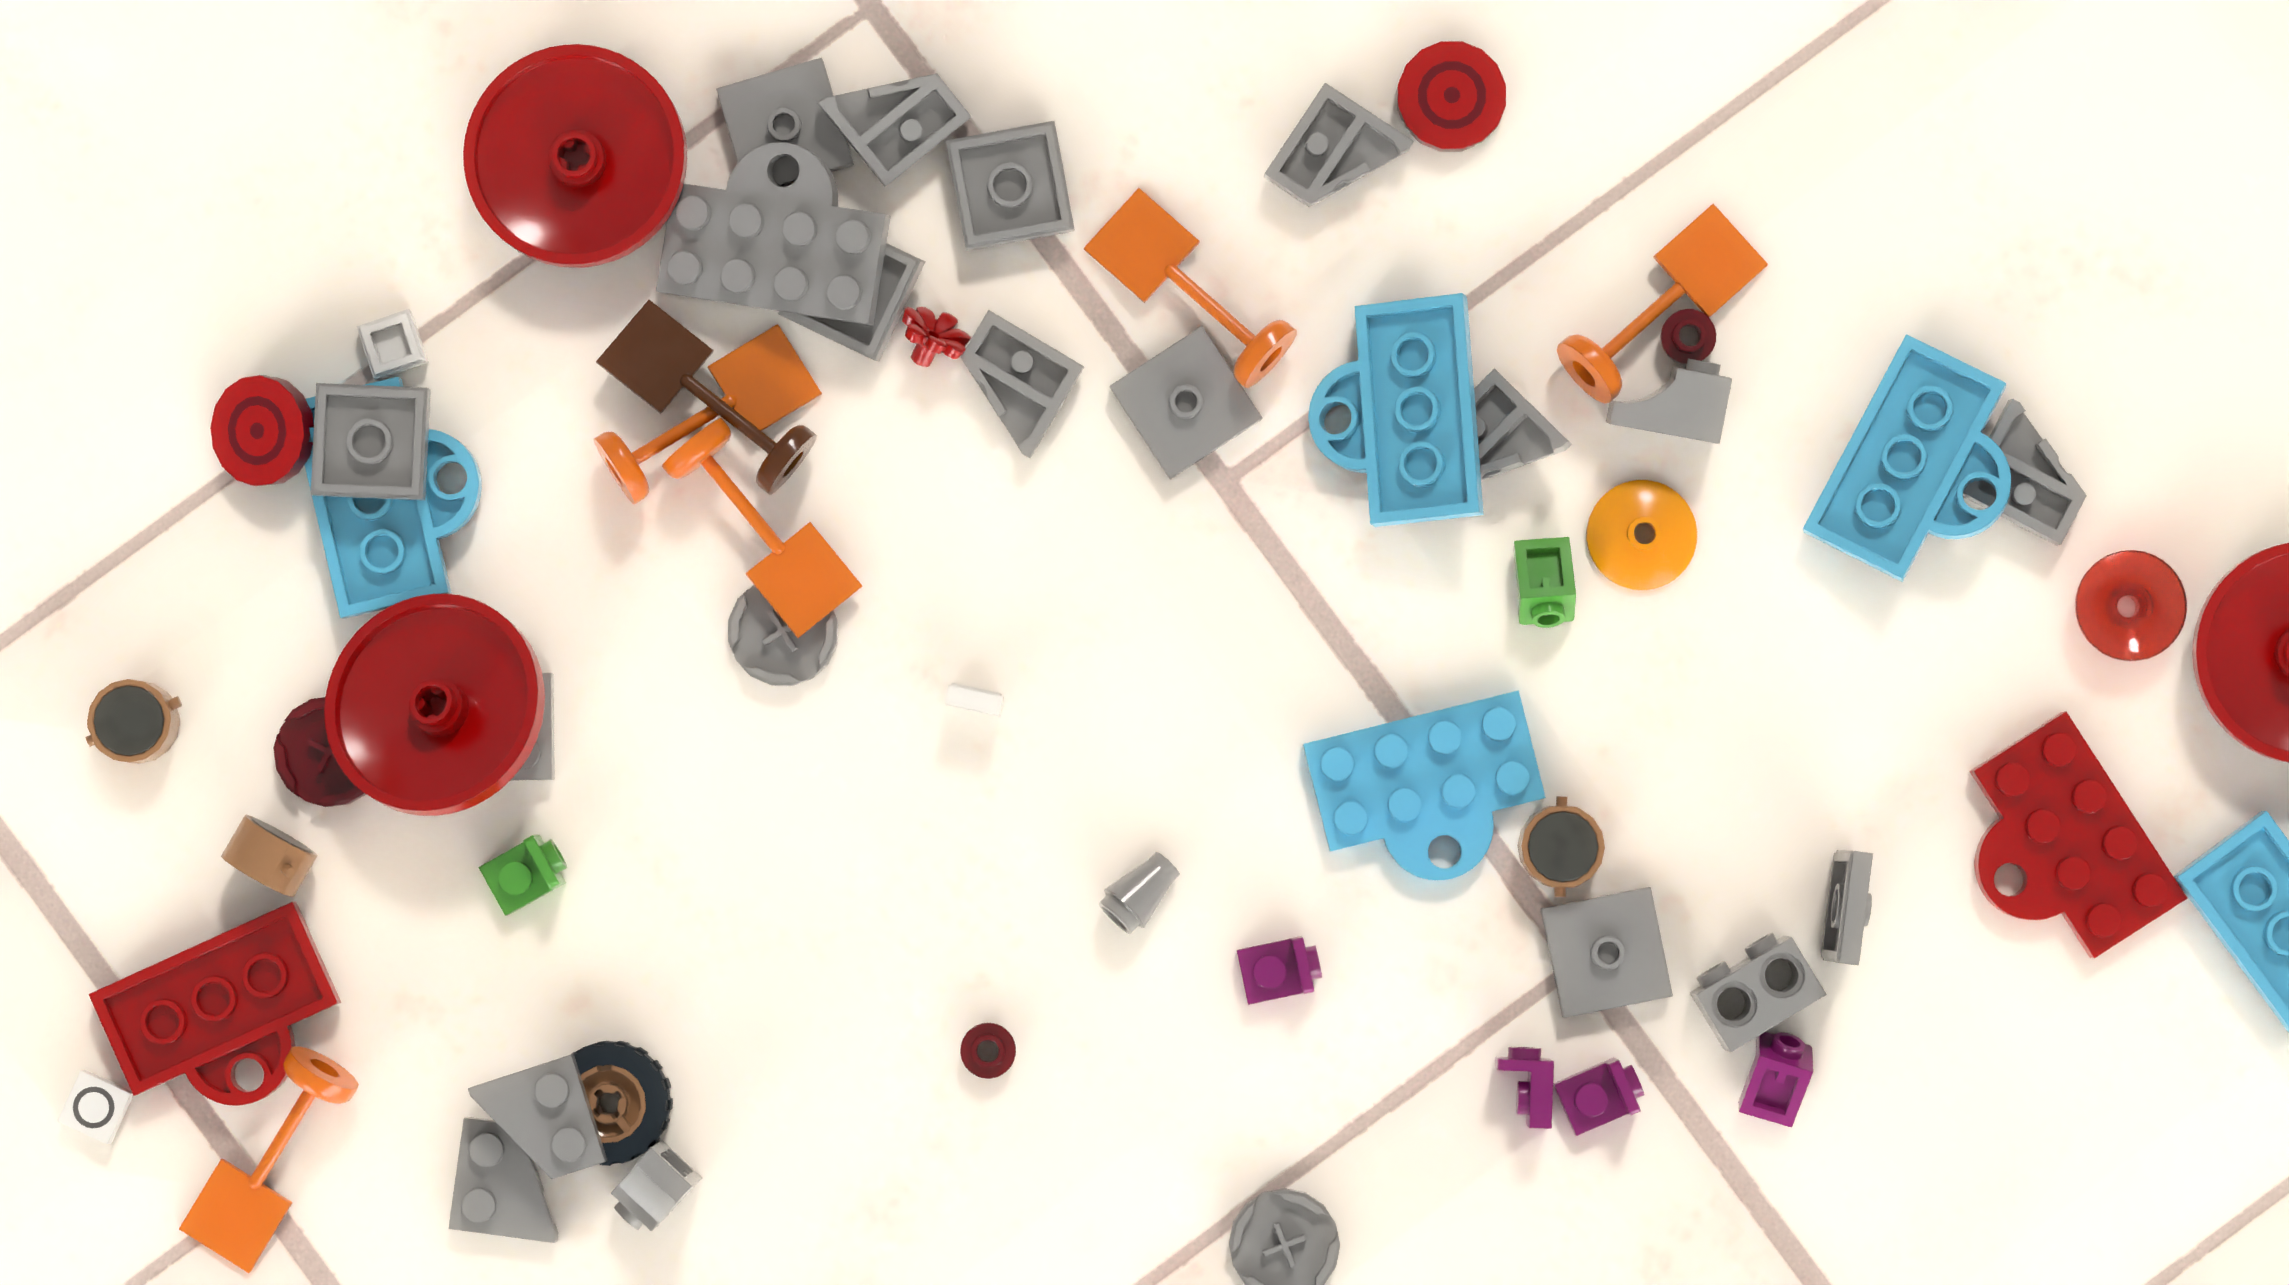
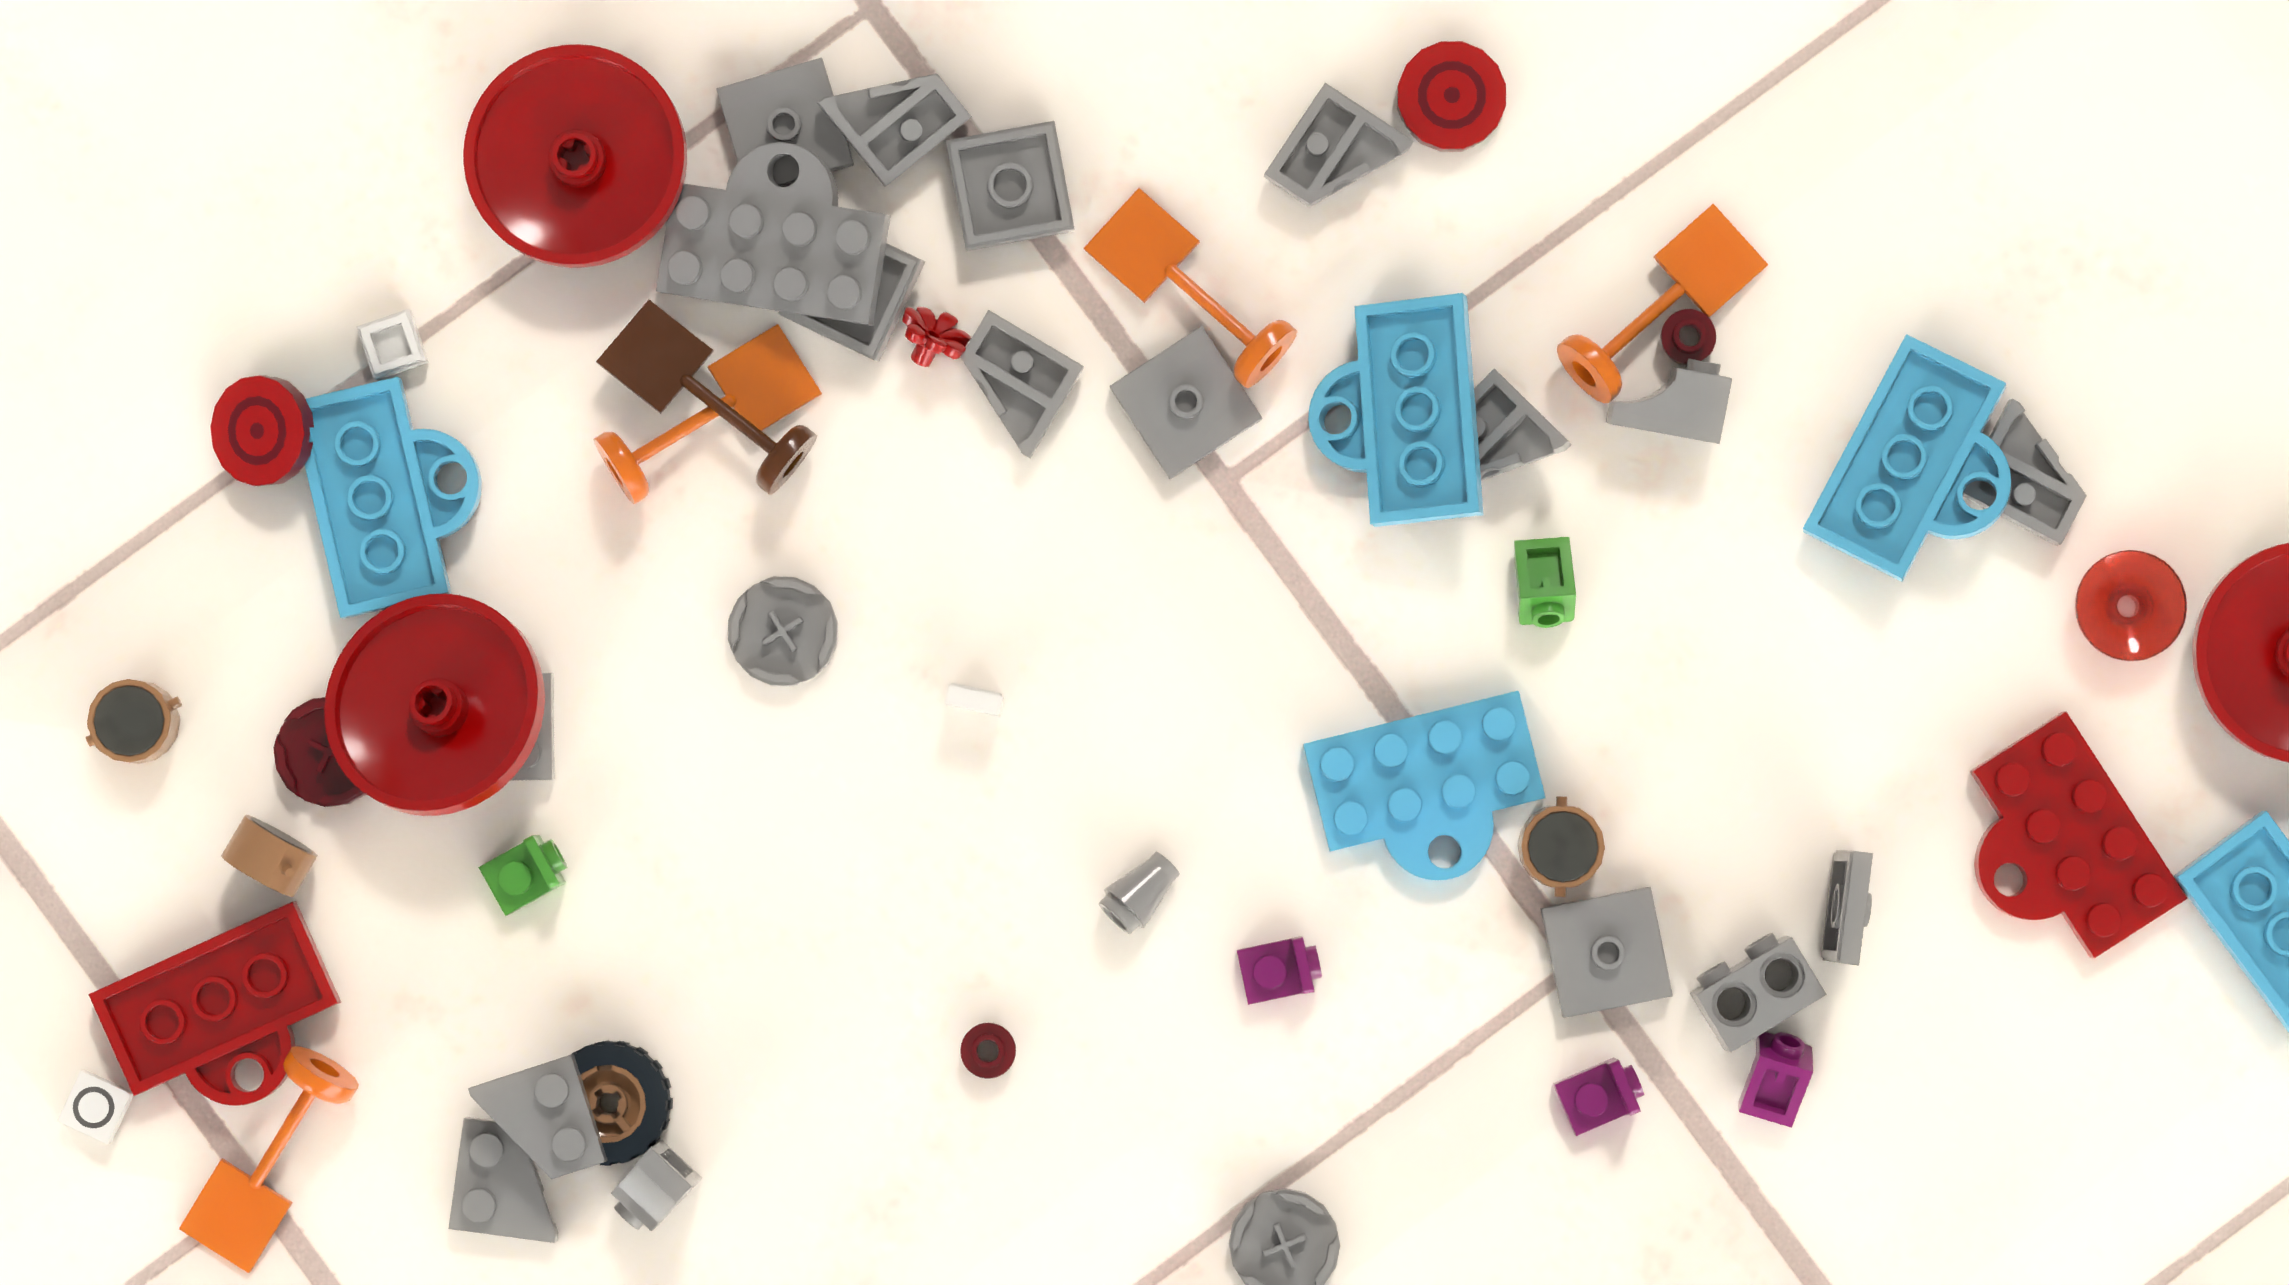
light grey plate [311,383,431,501] -> none
orange piece [662,418,862,638] -> none
magenta bracket [1495,1047,1554,1129] -> none
light orange dish [1586,480,1697,590] -> none

